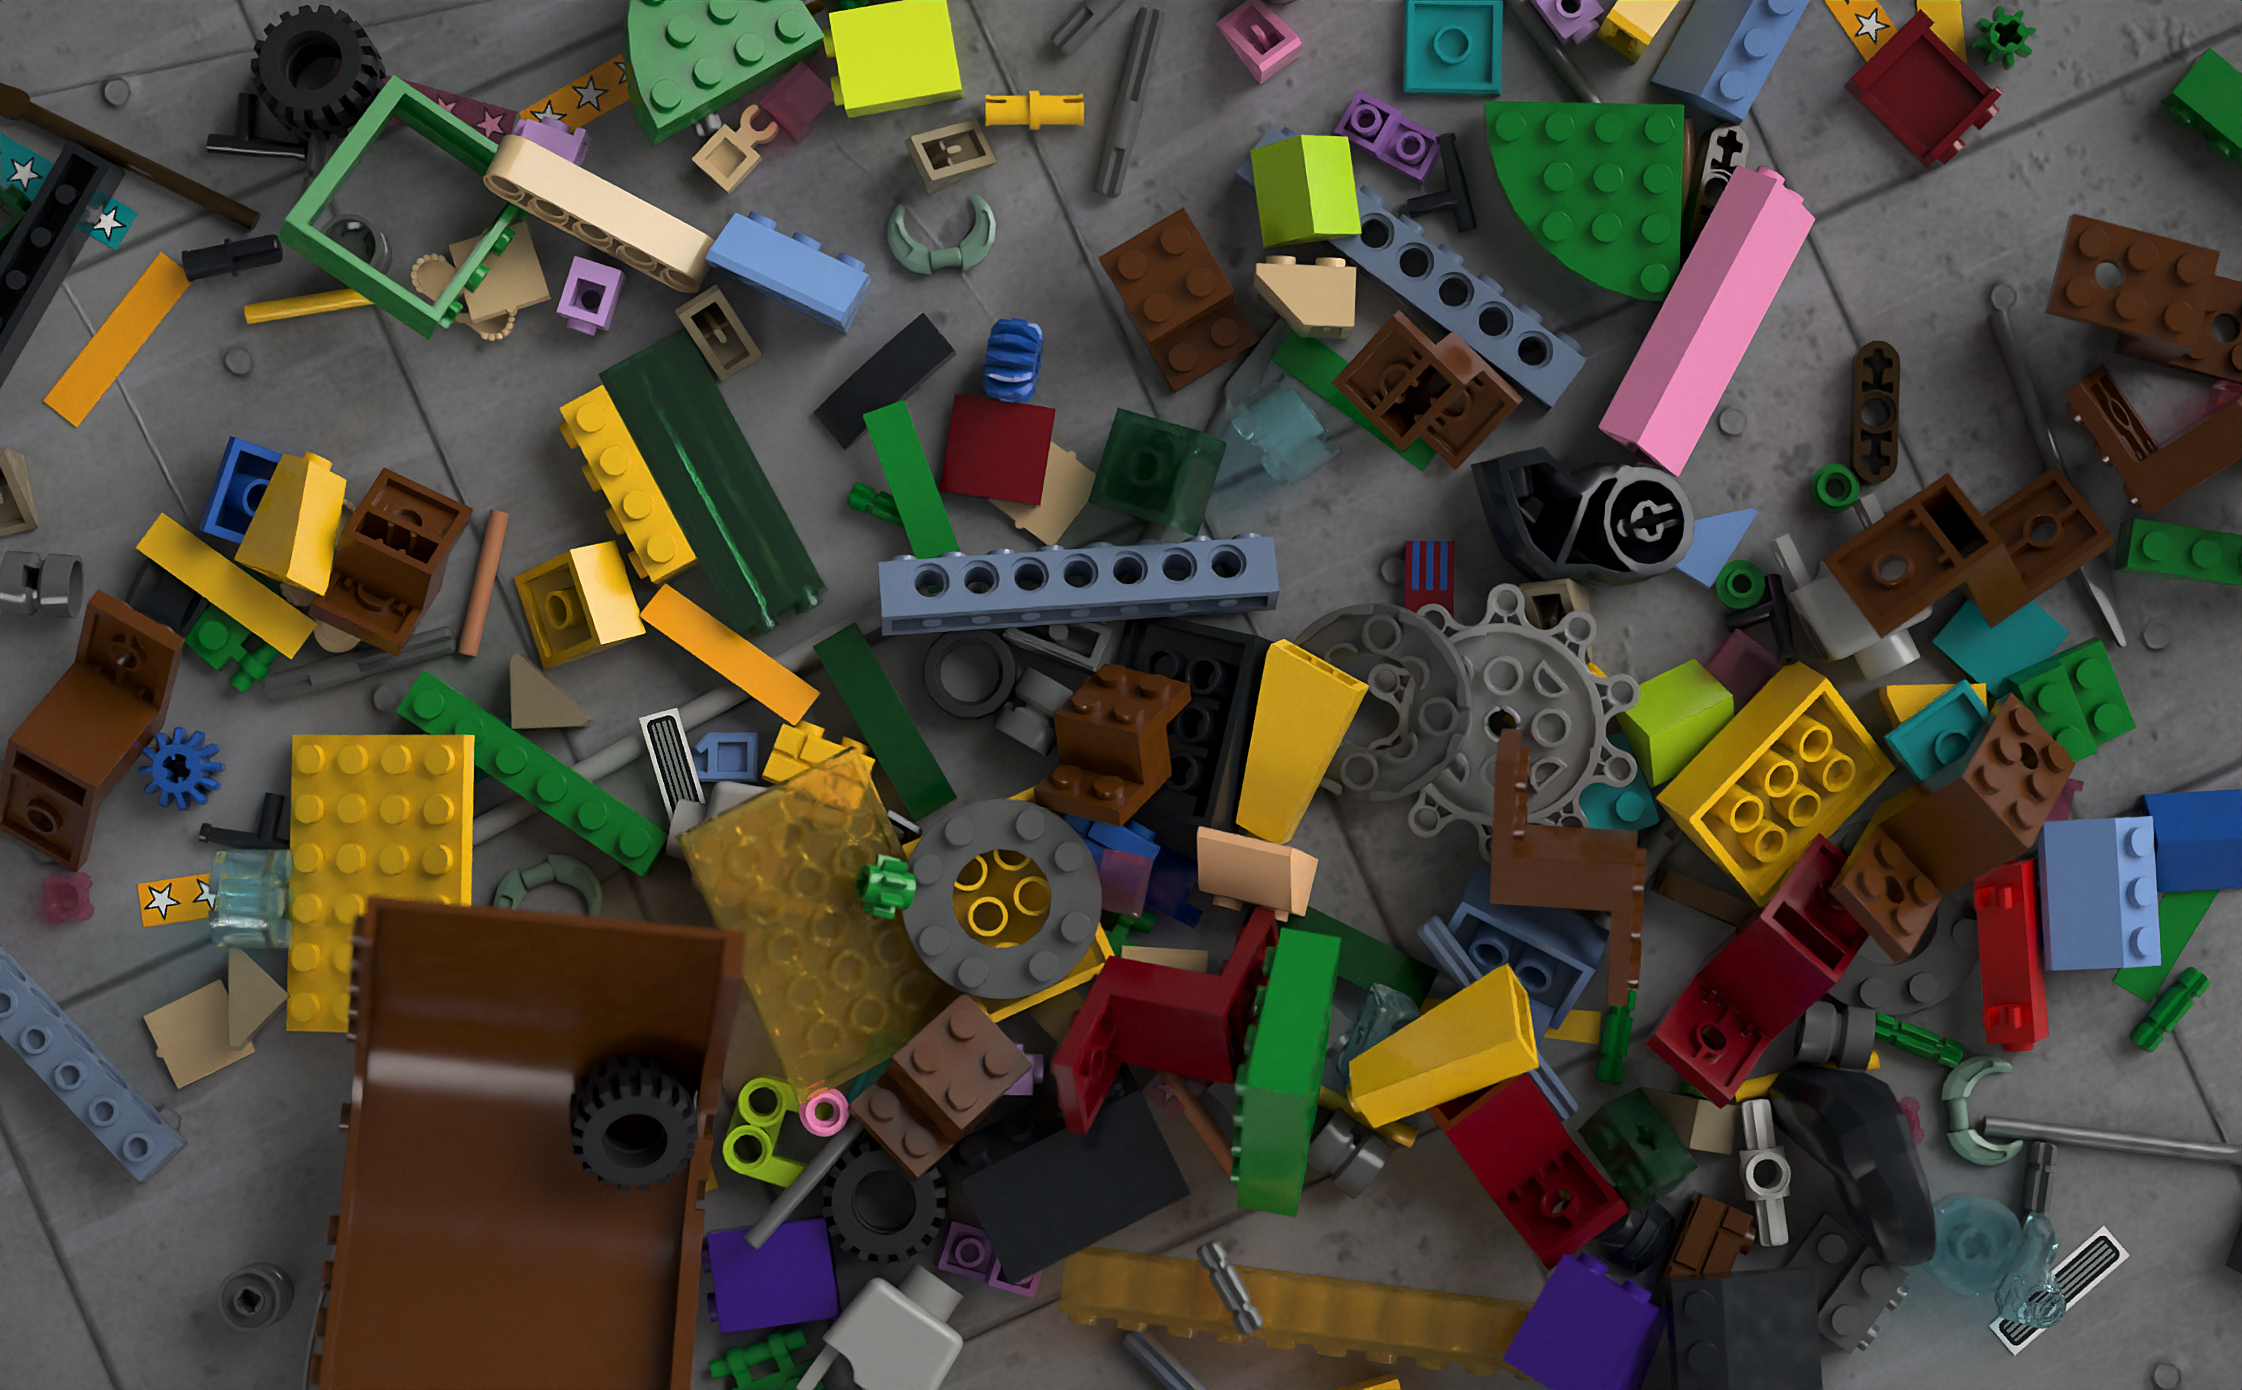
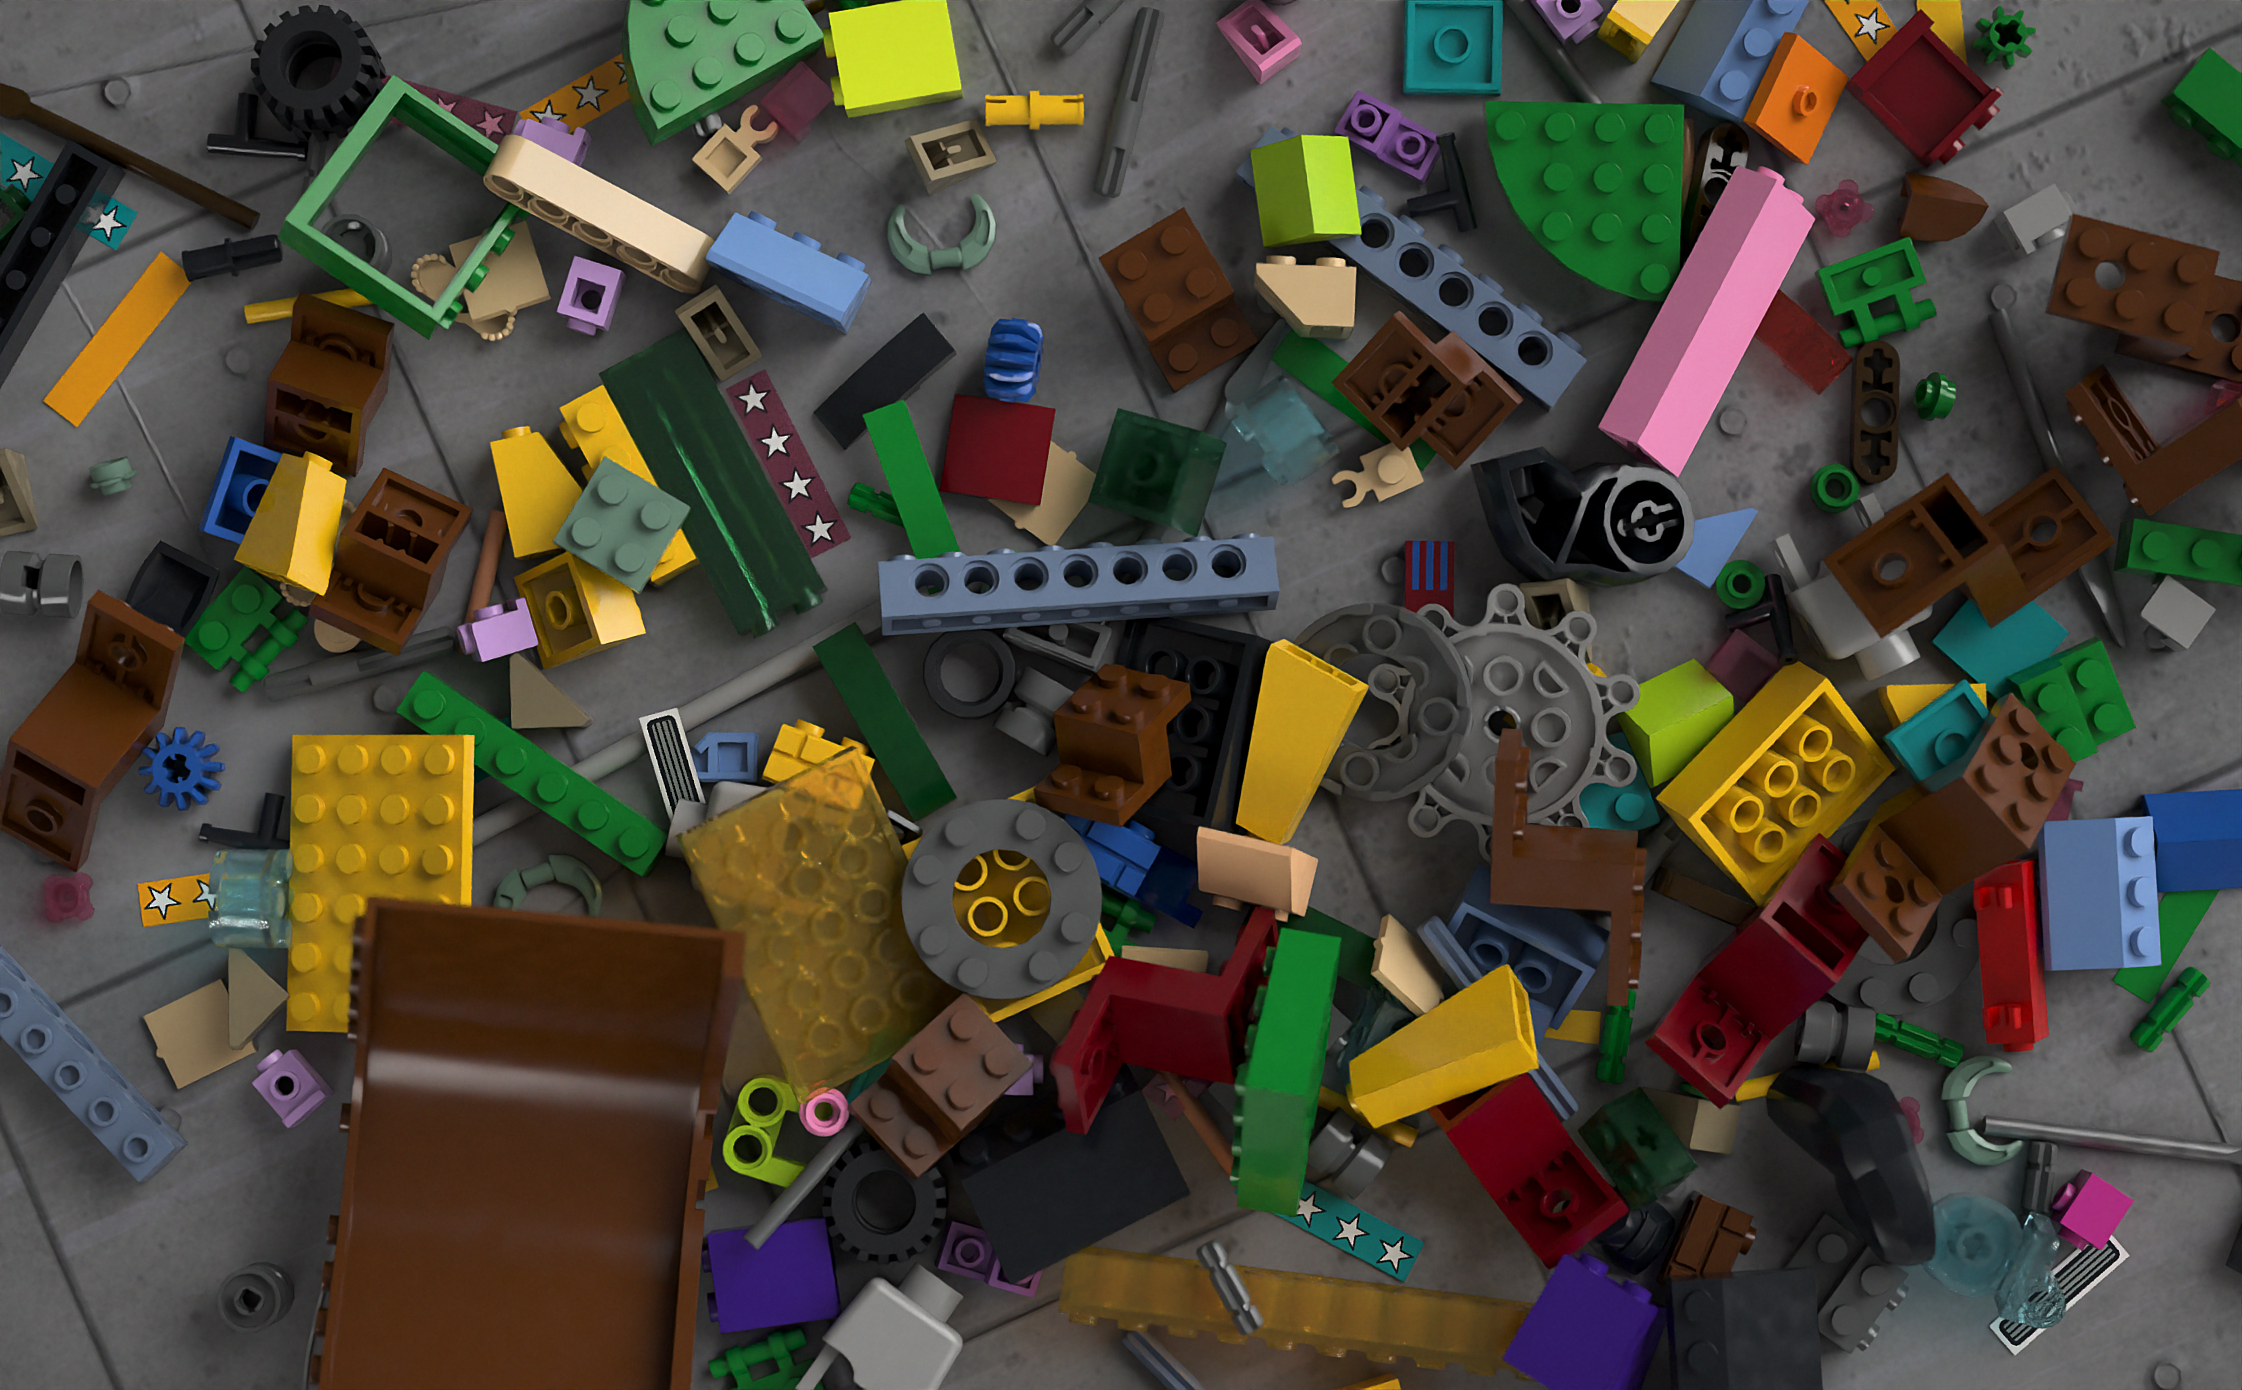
yellow sticker [135,512,317,659] -> none
black tyre [569,1053,698,1191] -> none
light orange sticker [639,583,820,726] -> none
green gear [854,854,916,920] -> none
clear pink panel [1099,848,1153,918] -> none
white axle [1739,1099,1791,1247] -> none
none -> sand green plate [89,457,137,495]
none -> lavender brick [252,1049,335,1128]
none -> reddish brown bracket [263,293,395,477]
none -> lavender brick [456,597,539,662]
none -> yellow slope [490,426,584,561]
none -> sand green plate [553,456,691,594]
none -> clear pink sticker [726,369,851,558]
none -> teal sticker [1234,1180,1424,1282]
none -> tan plate [1331,443,1424,509]
none -> tan piece [1371,914,1445,1018]
none -> orange plate [1743,32,1849,165]
none -> clear red slope [1754,289,1853,395]
none -> clear pink plate [1815,179,1874,238]
none -> green plate [1815,236,1937,350]
none -> reddish brown brick [1897,172,1989,241]
none -> green plate [1913,372,1956,421]
none -> light grey brick [1993,183,2078,262]
none -> dark pink brick [2049,1169,2134,1251]
none -> light grey panel [2139,575,2216,652]

